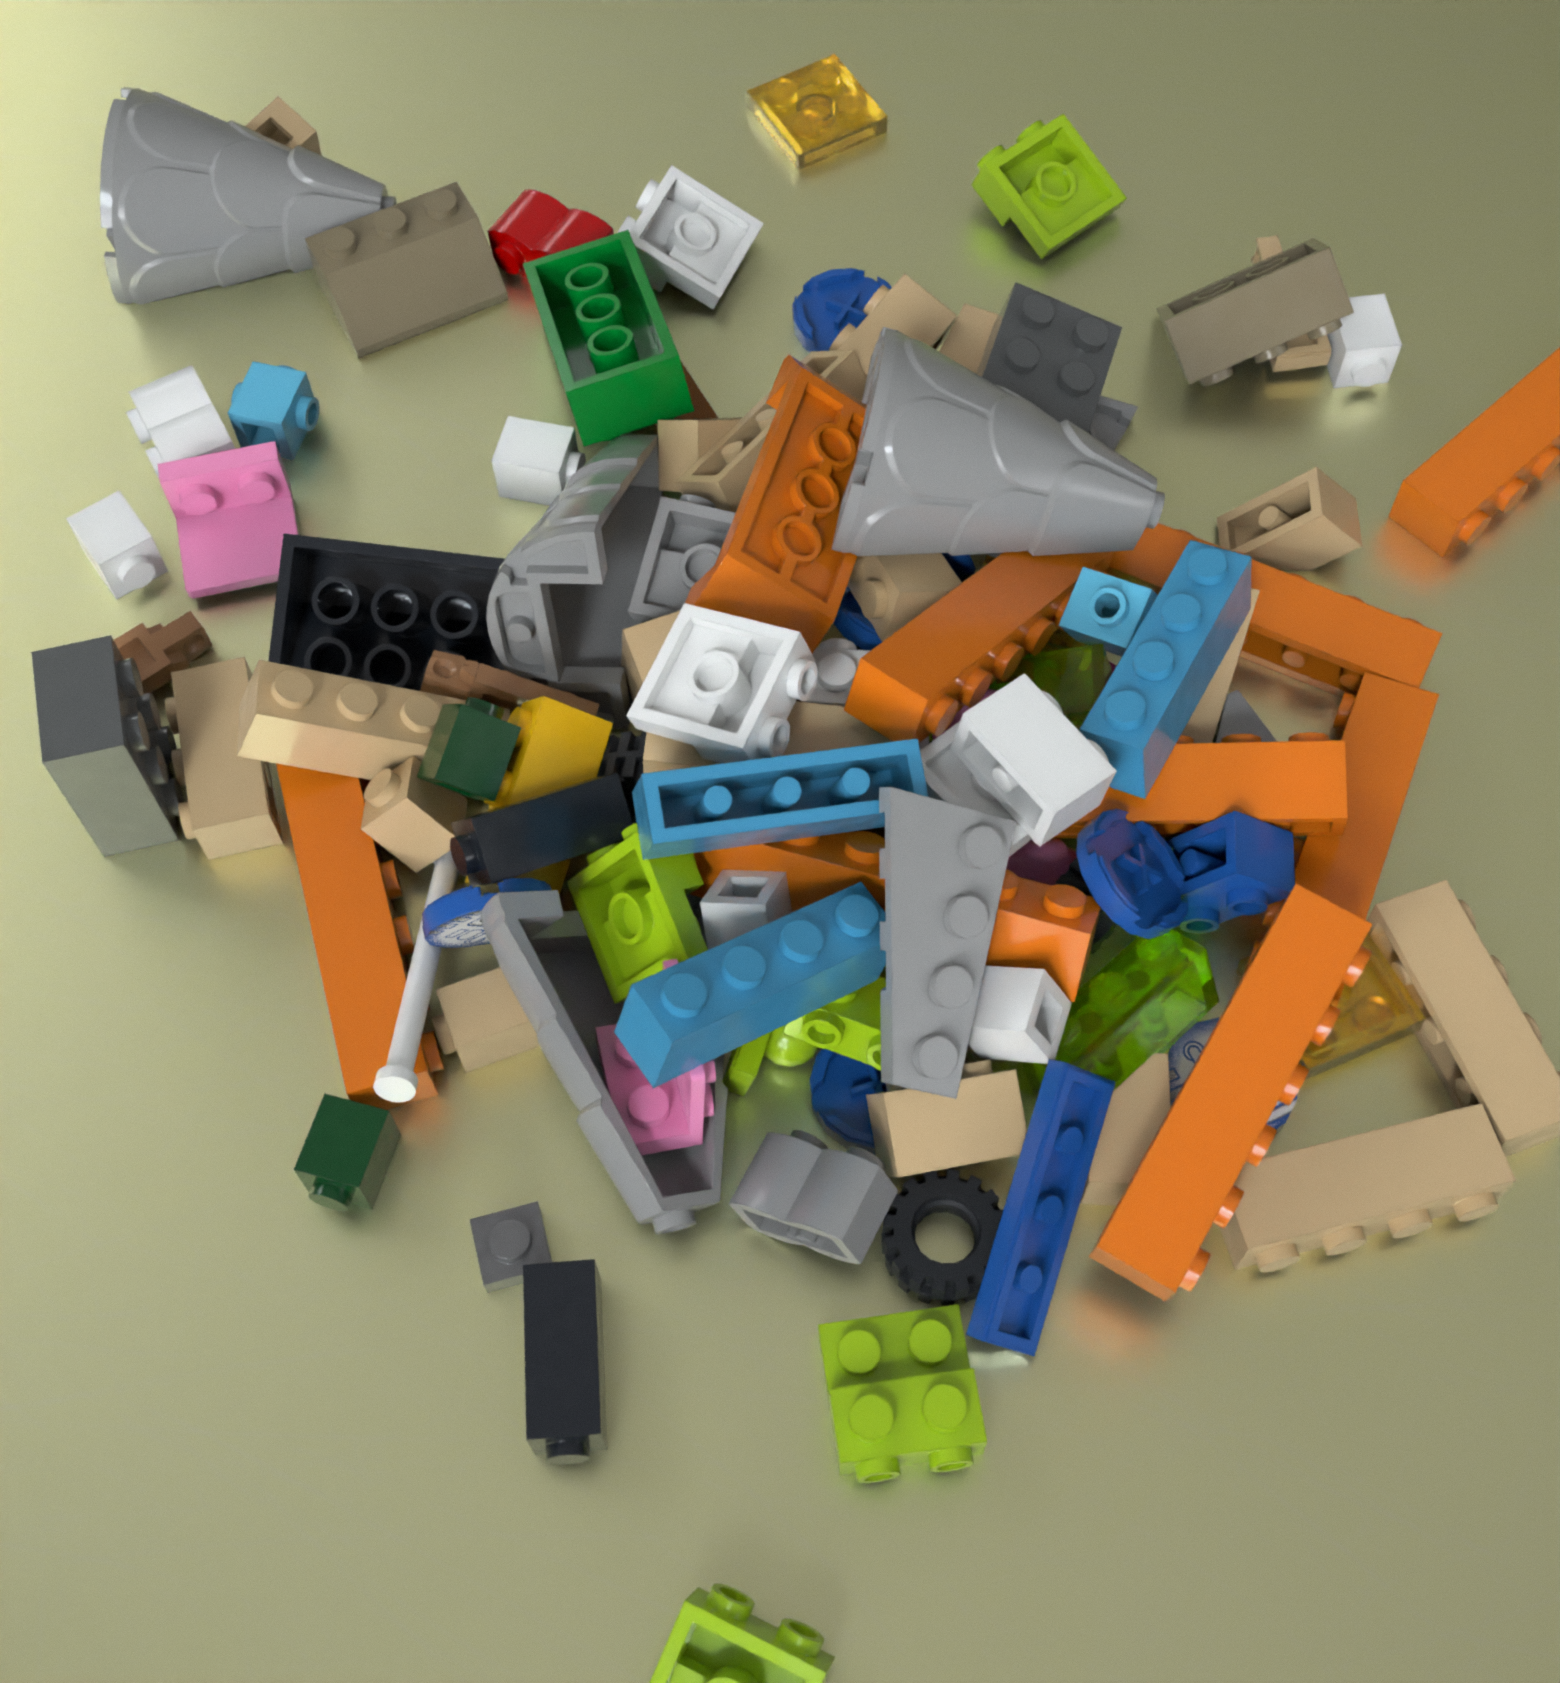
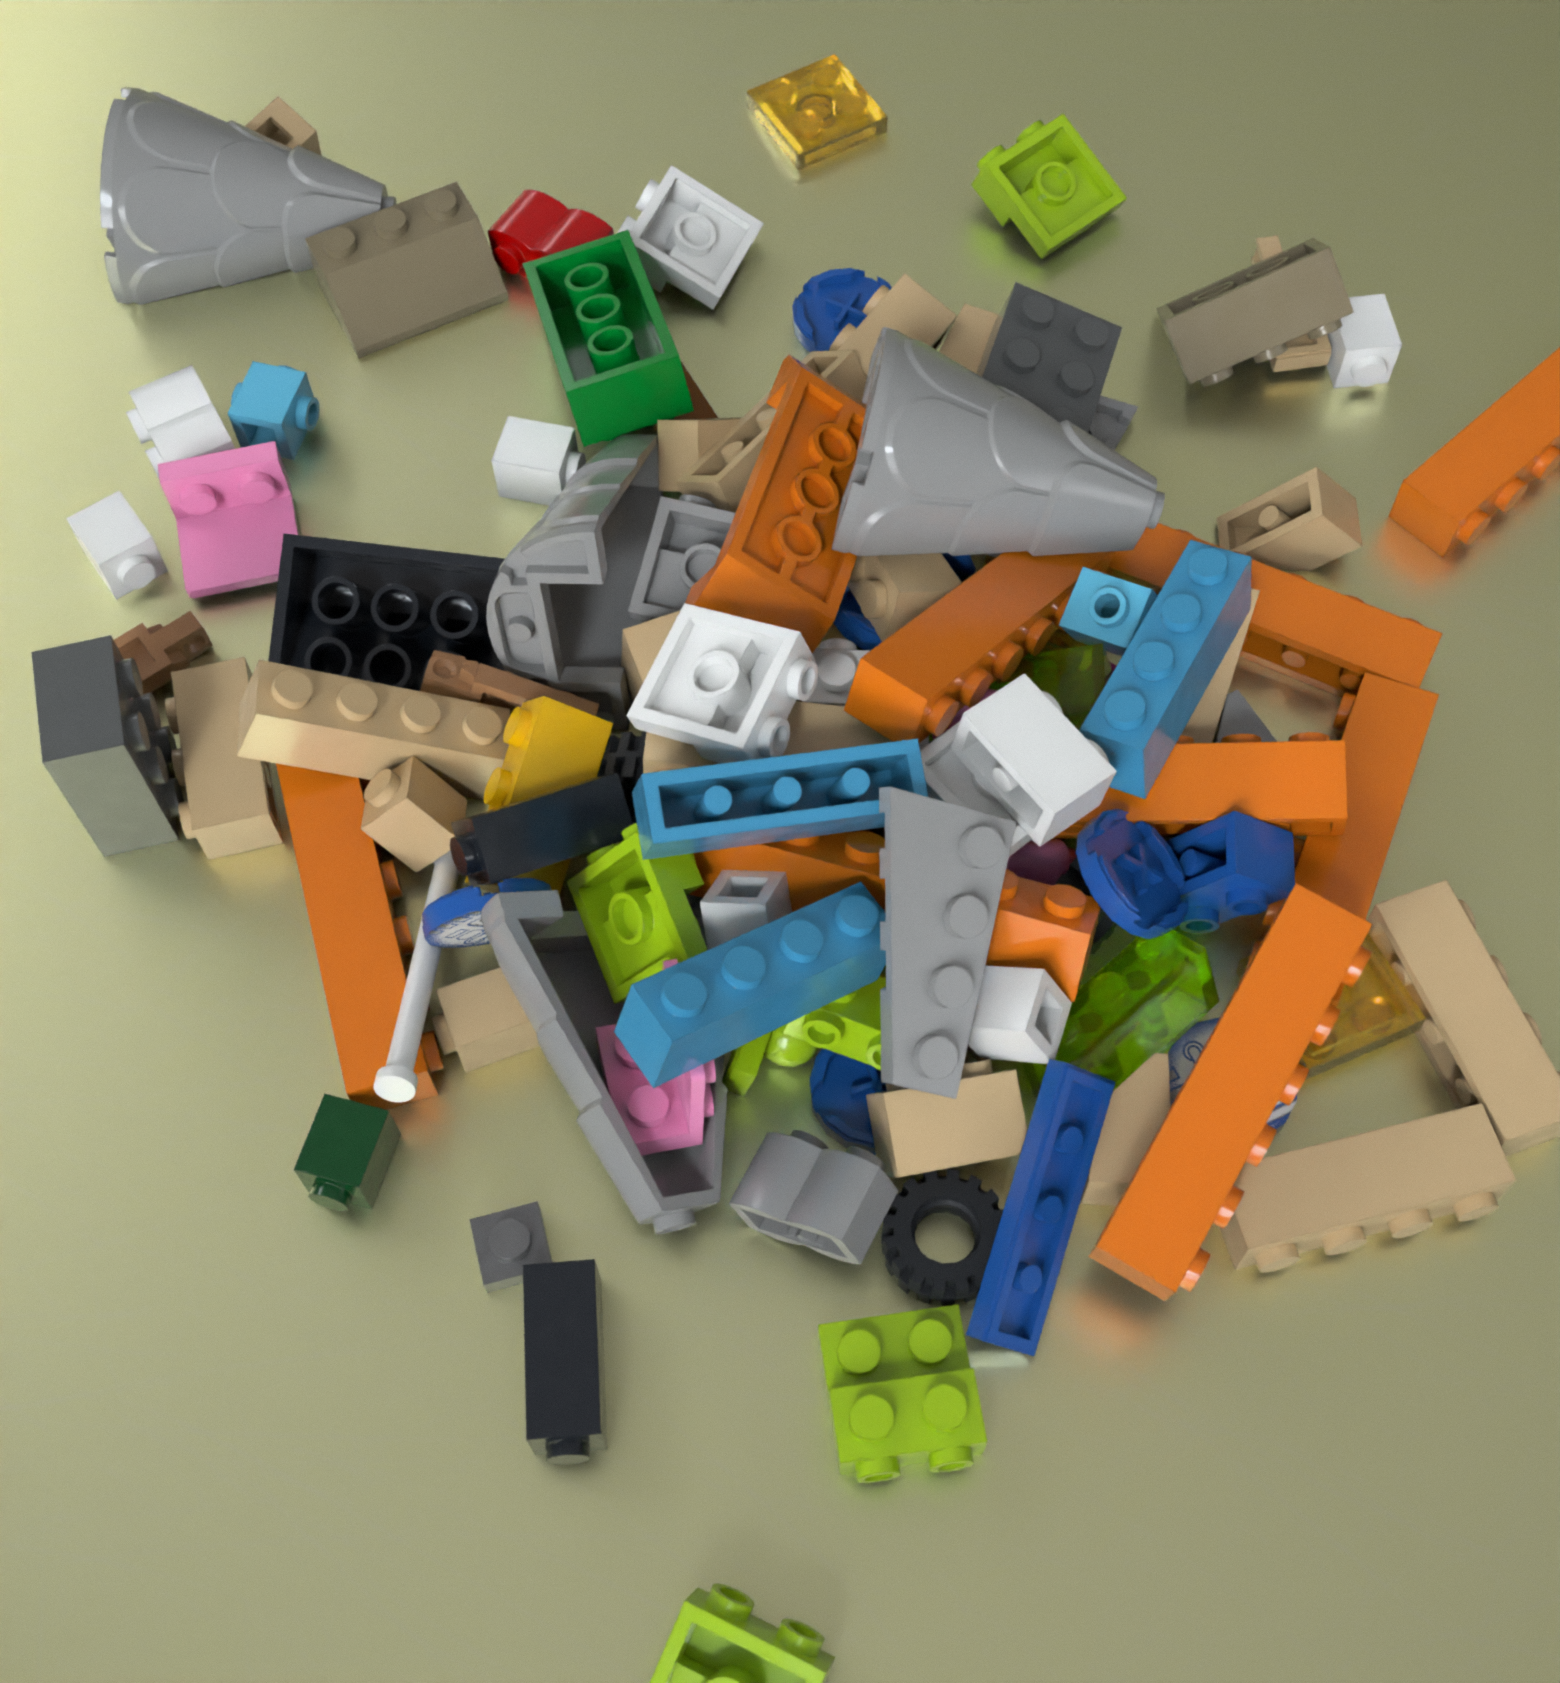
dark green brick [417,697,521,802] -> none

